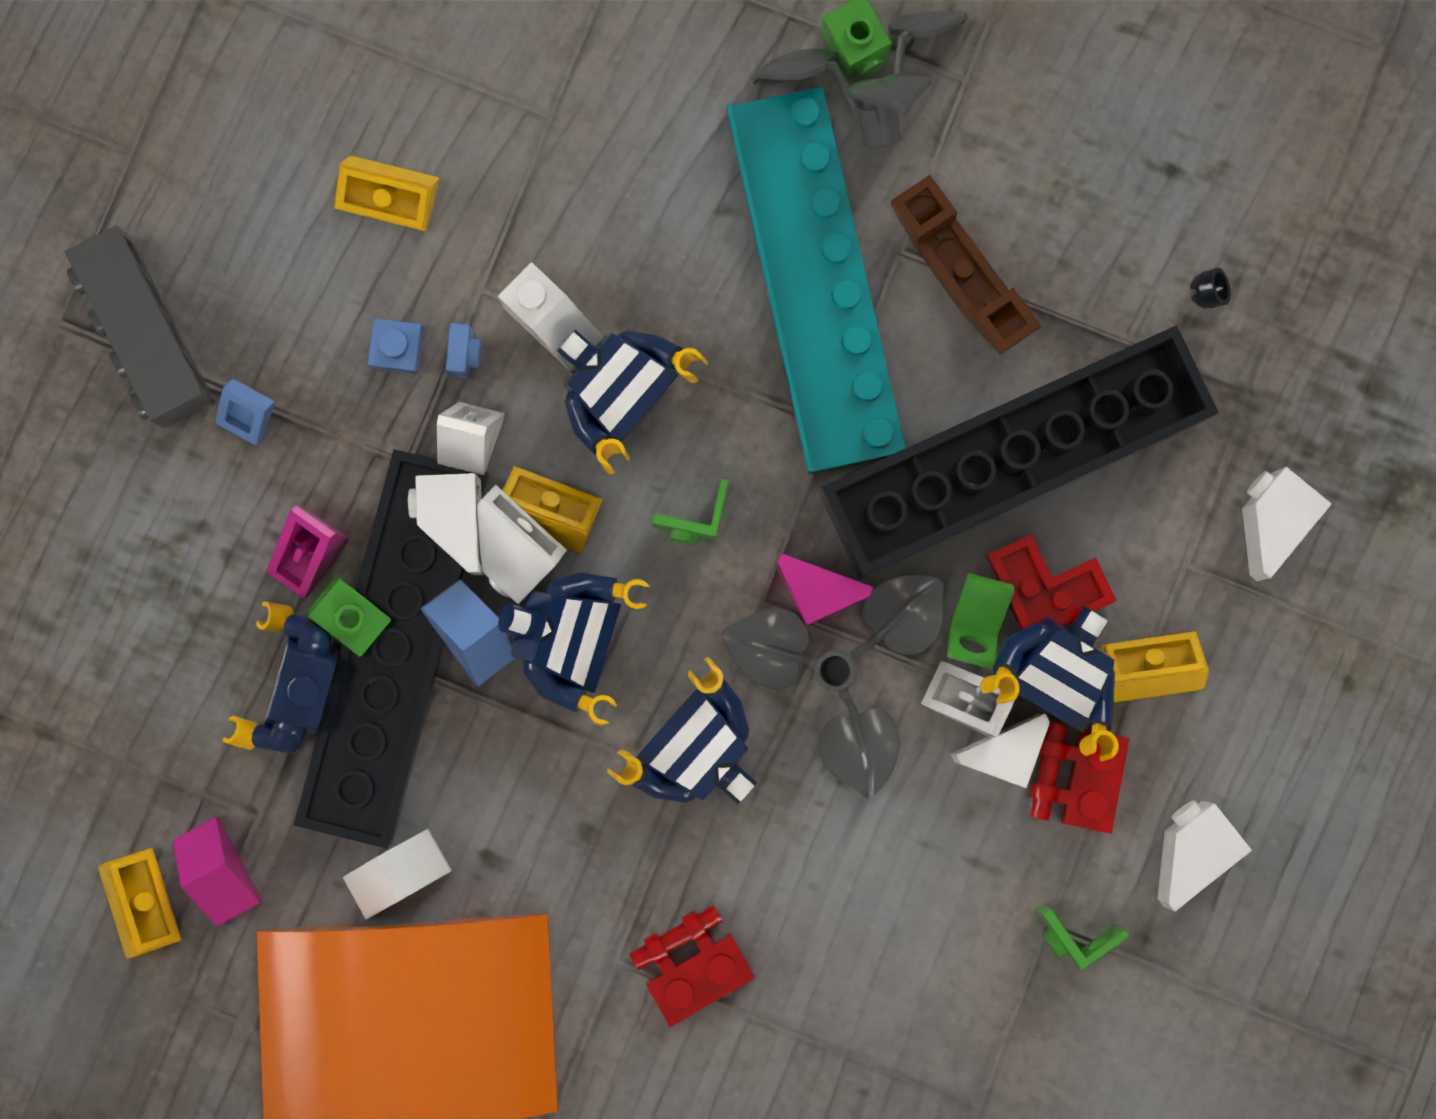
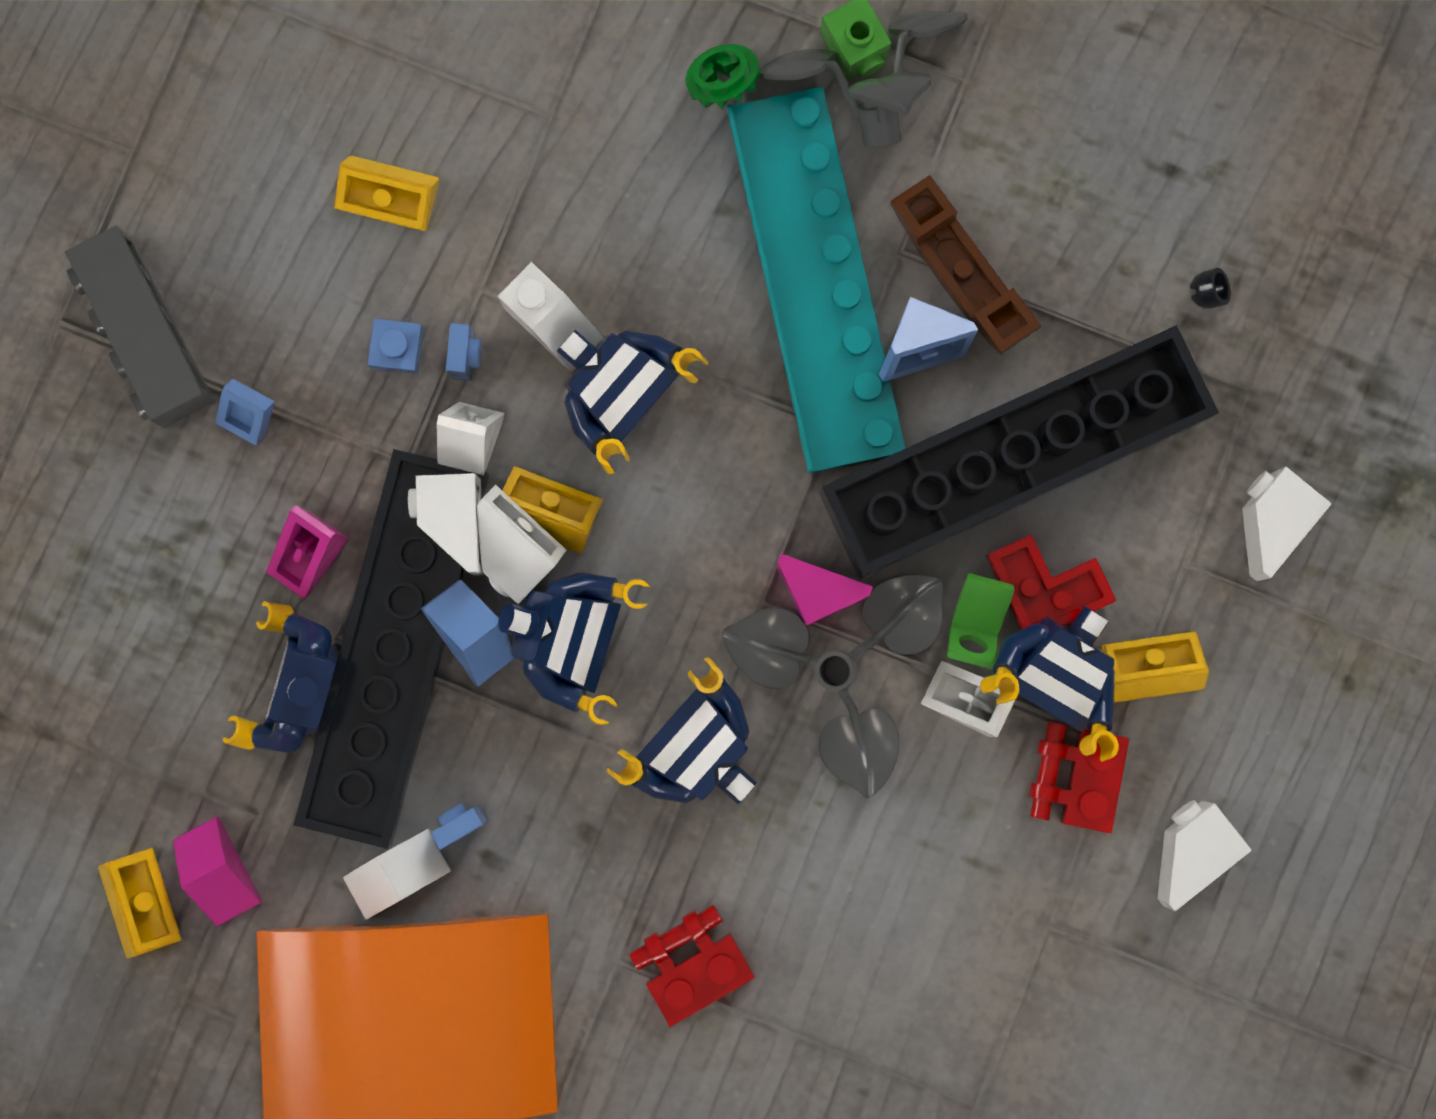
bright green bracket [307,573,391,656] -> none
bright green bracket [652,479,728,545] -> none
white slope [951,714,1050,788] -> none
bright green bracket [1035,904,1130,970] -> none
none -> medium blue plate [430,803,489,850]
none -> green gear [685,44,761,109]
none -> medium blue slope [879,297,978,382]

